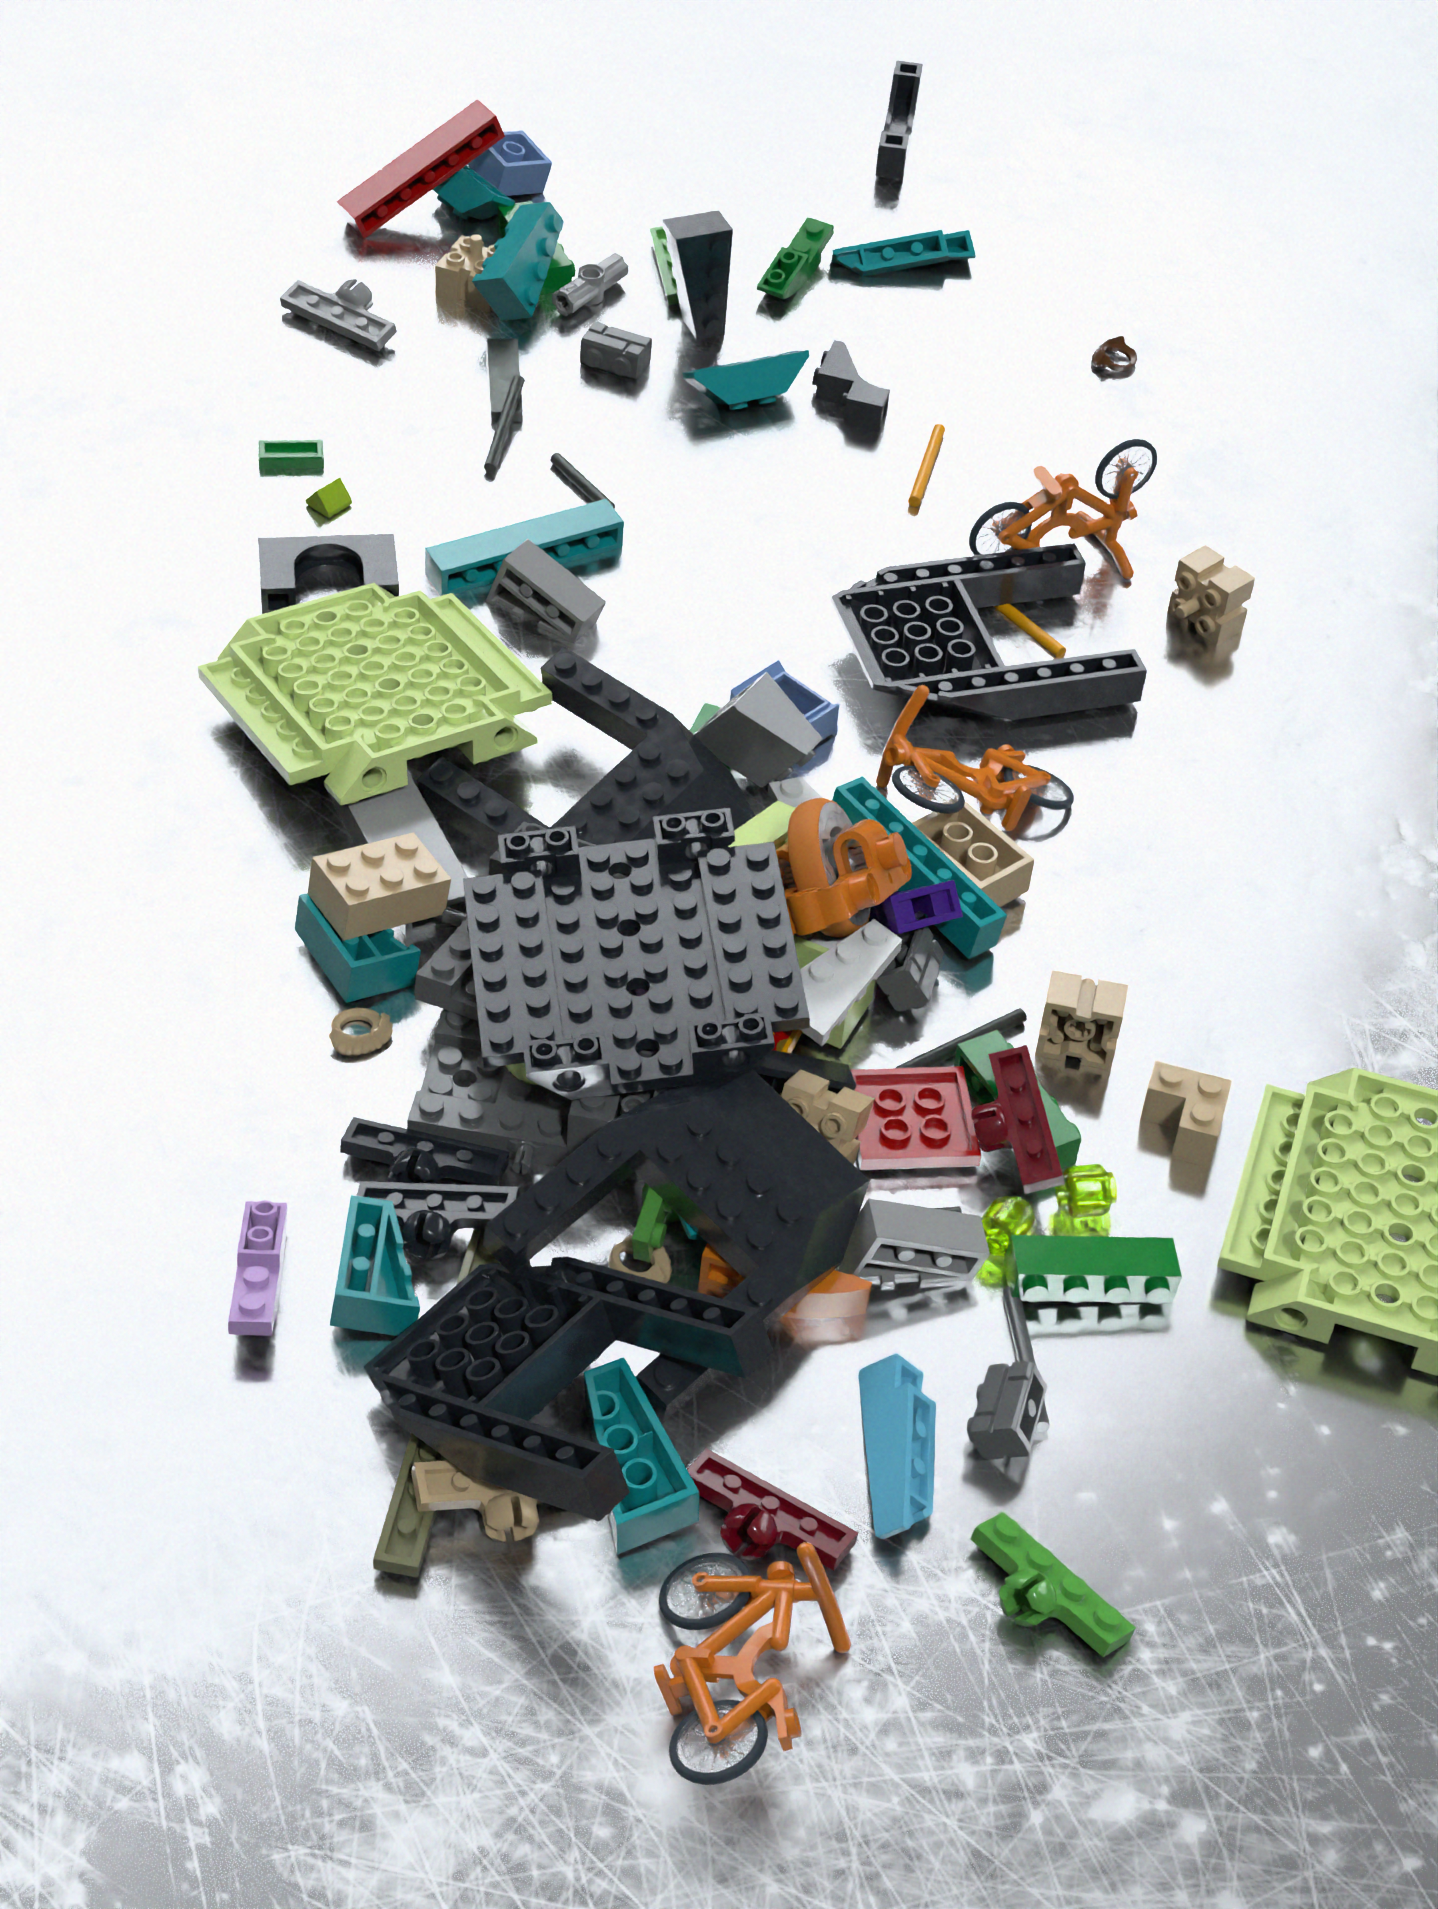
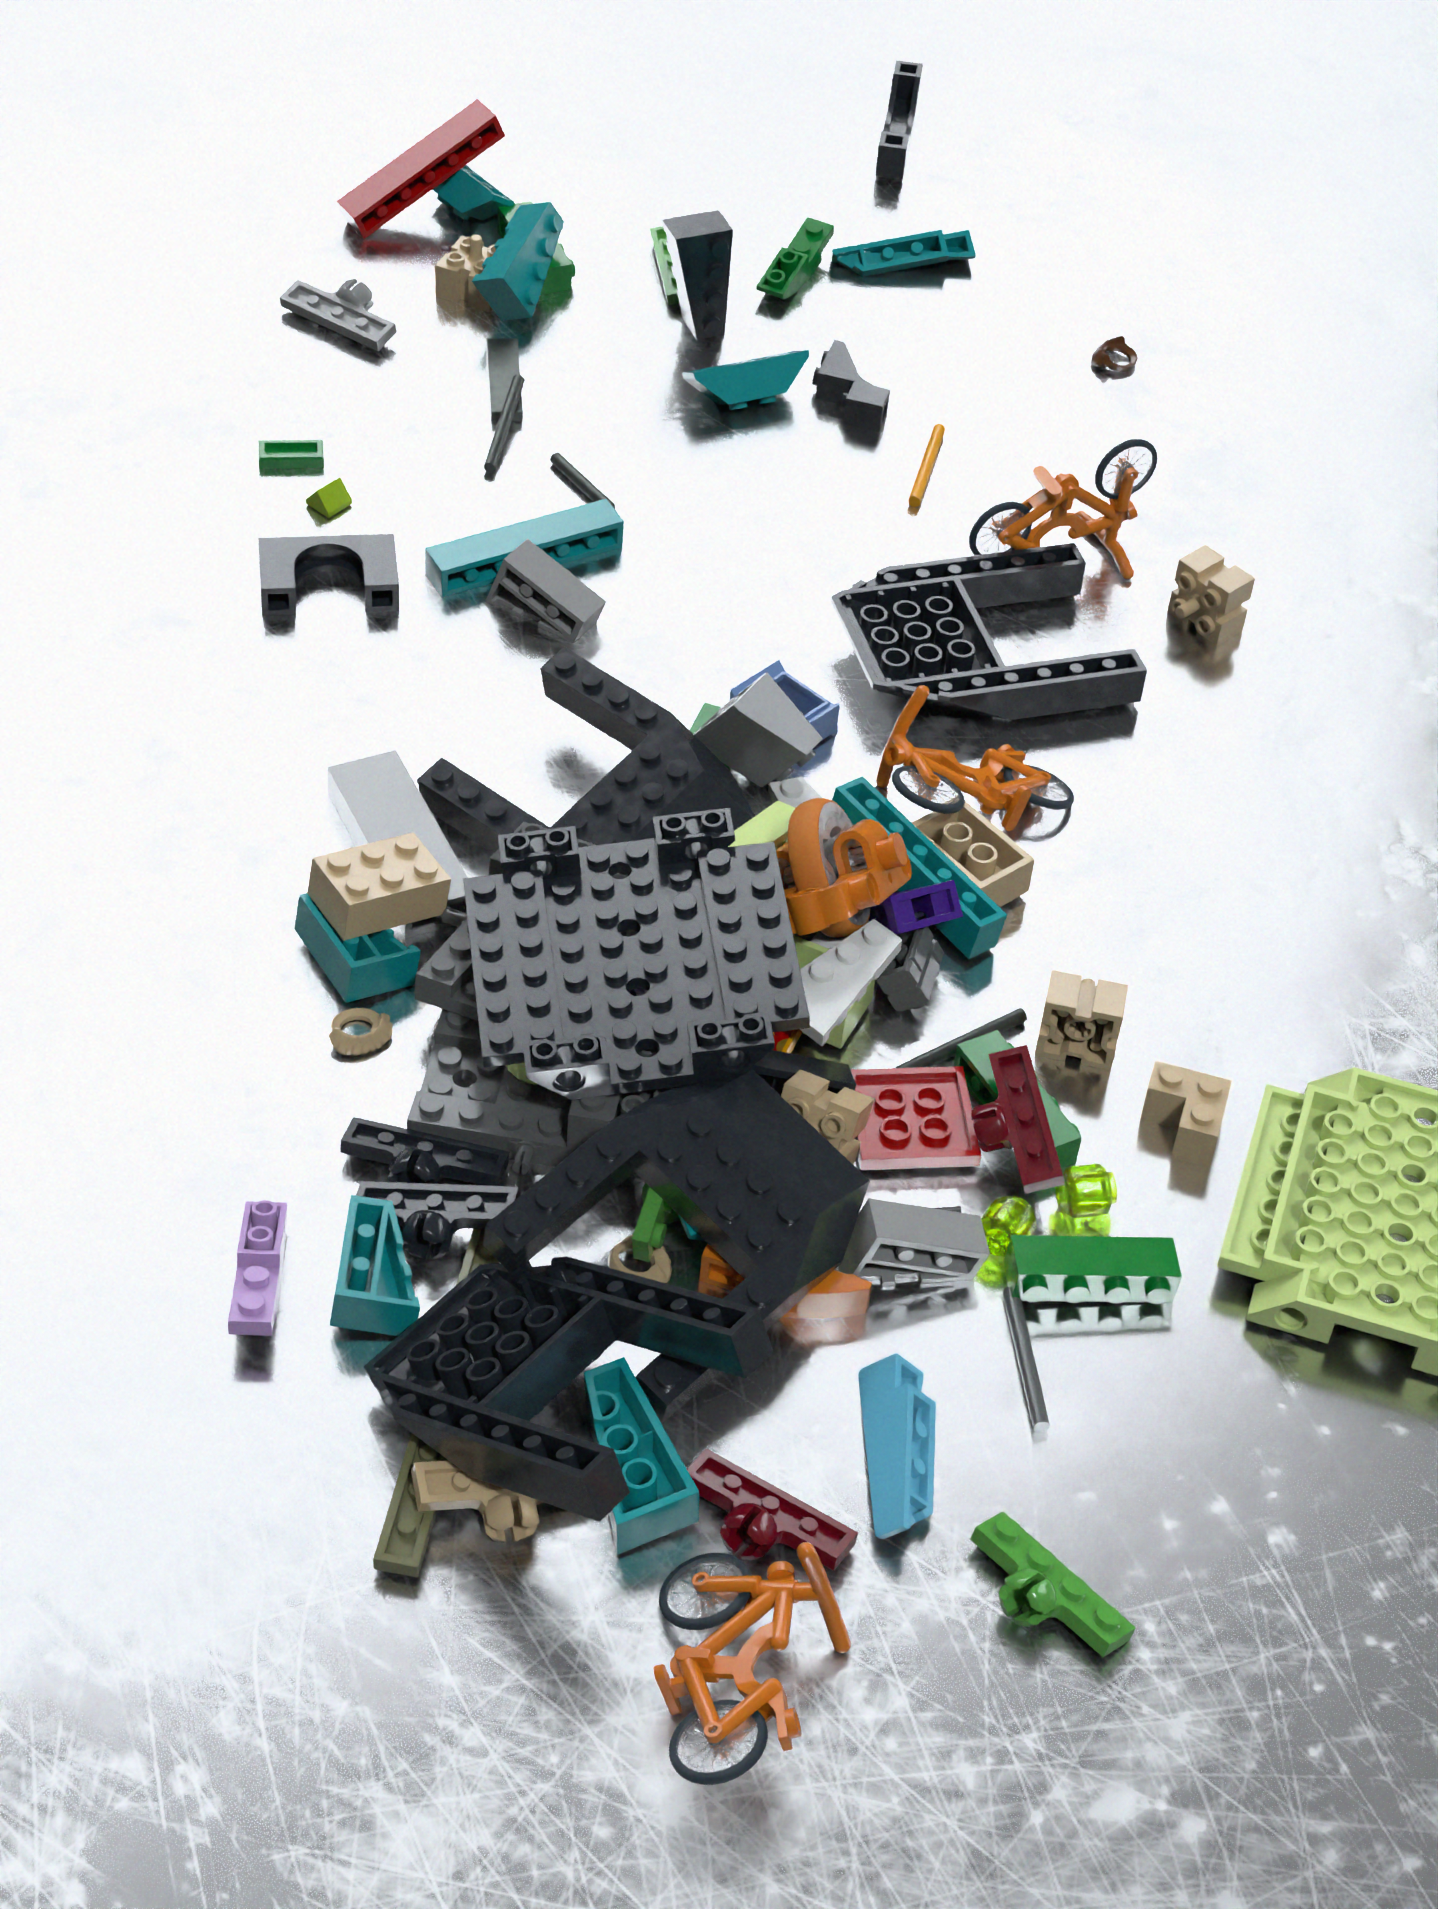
yellowish green slope [197,583,552,806] -> none
medium blue brick [467,130,553,196] -> none
light grey piece [552,253,629,316] -> none
dark grey brick [580,321,652,380] -> none
dark grey brick [966,1361,1048,1460] -> none
light orange bar [994,604,1067,657] -> none

